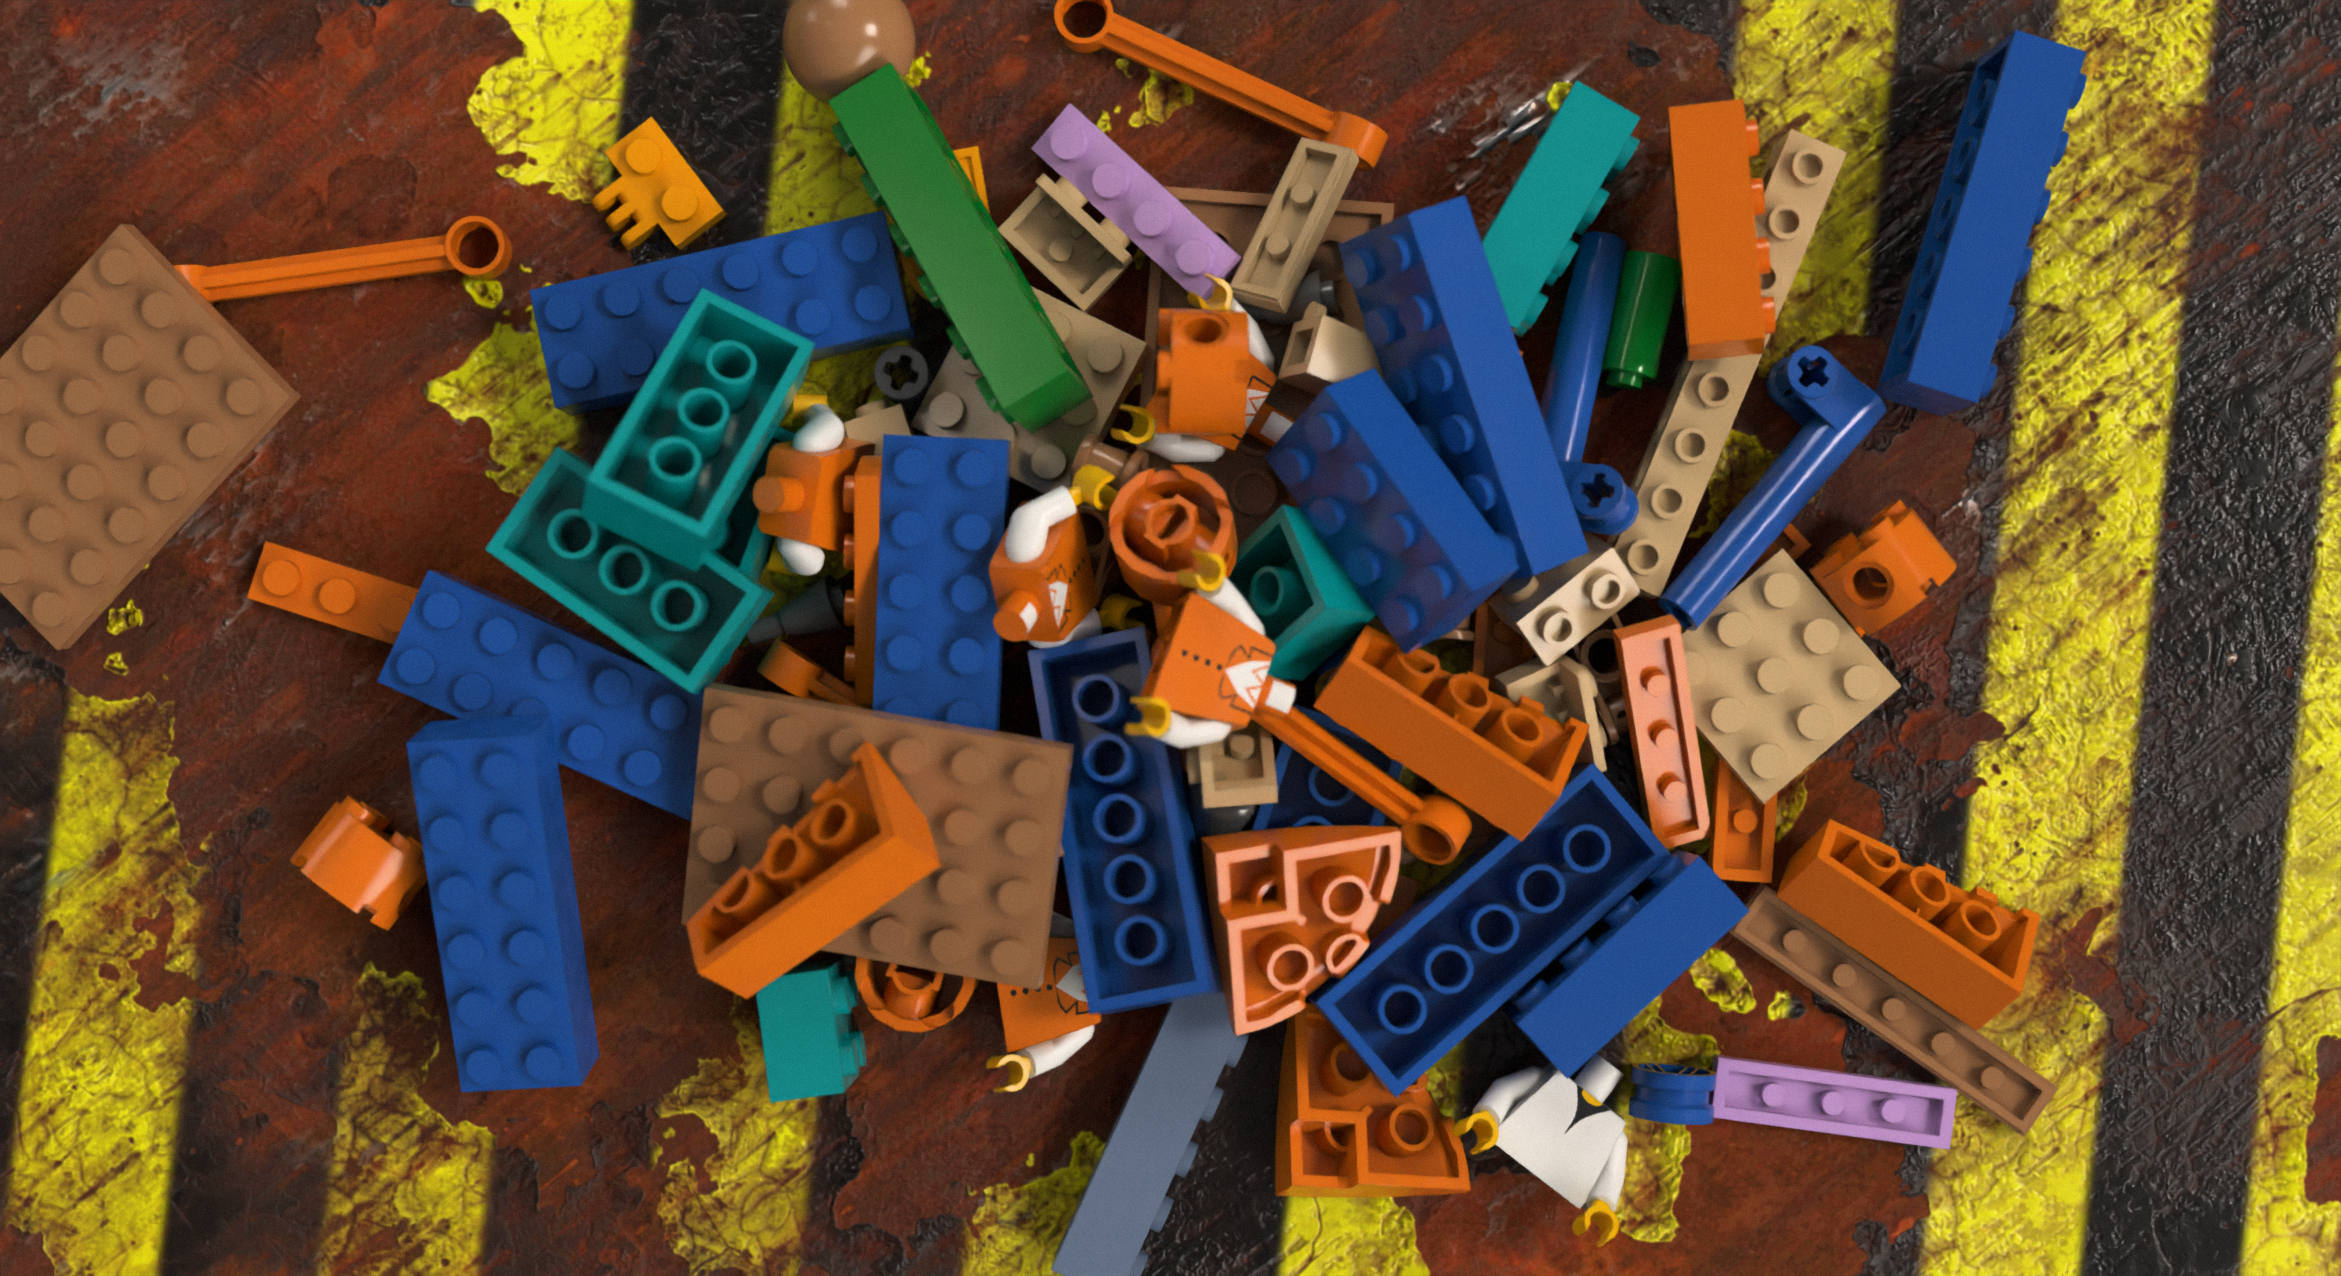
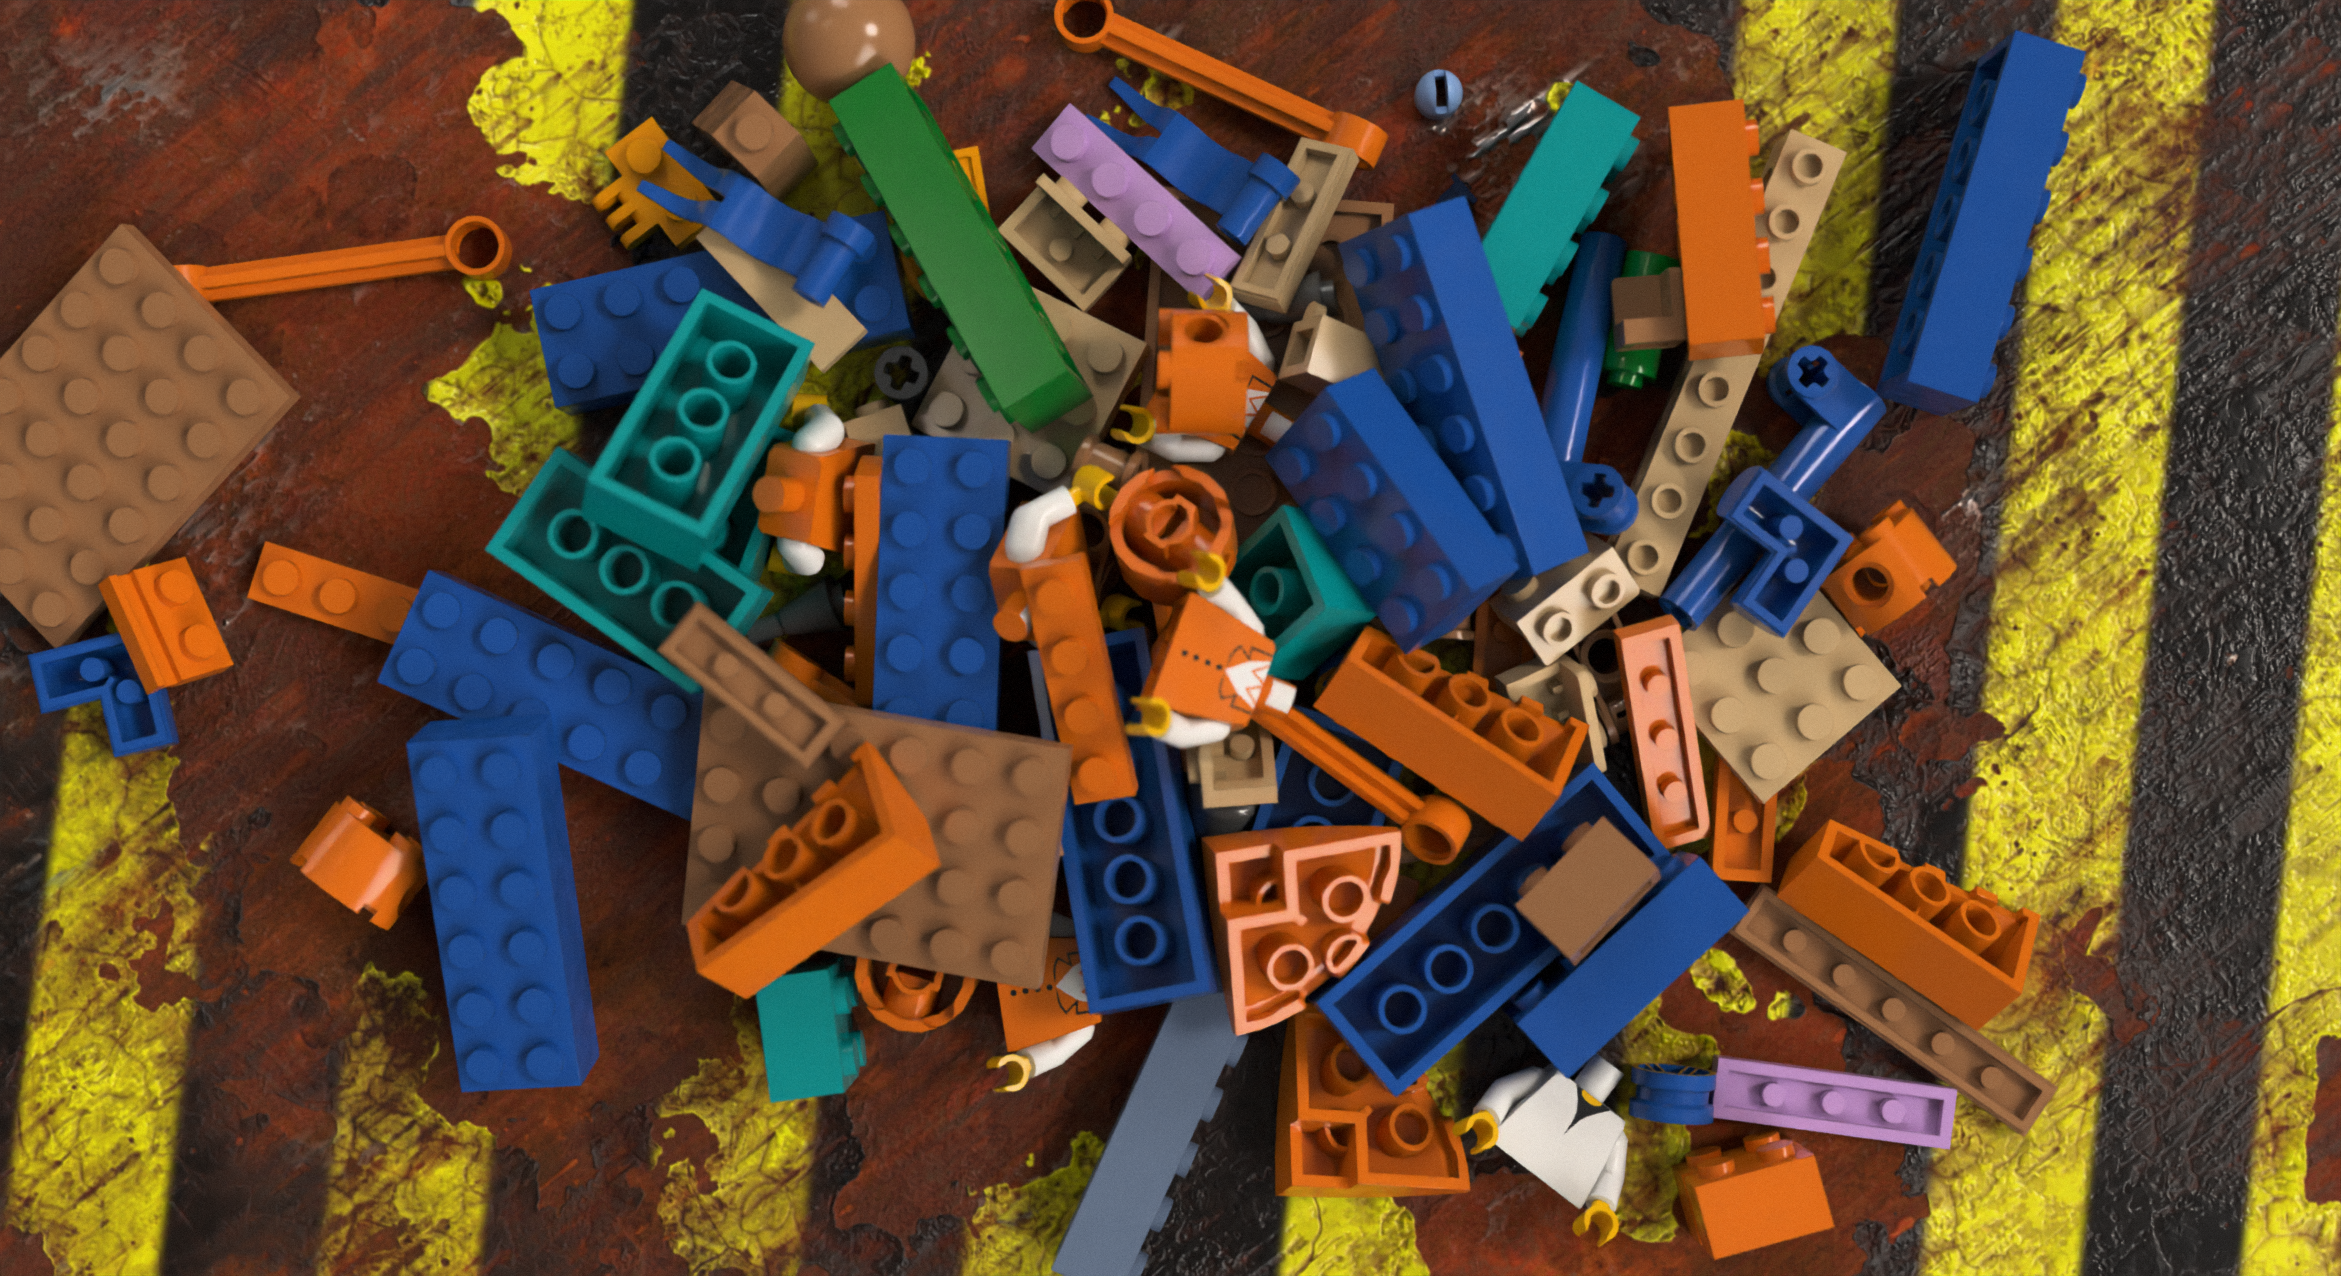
none -> blue brick [27,632,180,757]
none -> orange plate [98,557,234,695]
none -> blue flag [636,139,875,308]
none -> medium nougat tile [657,601,848,770]
none -> medium nougat slope [692,80,819,202]
none -> tan tile [695,227,868,373]
none -> orange plate [1020,552,1138,805]
none -> blue flag [1085,76,1301,247]
none -> light blue hinge [1414,69,1463,120]
none -> dark blue piece [1435,173,1478,205]
none -> medium nougat brick [1515,817,1661,966]
none -> medium nougat panel [1610,267,1687,352]
none -> orange piece [1671,1130,1834,1260]
none -> blue brick [1717,466,1854,639]

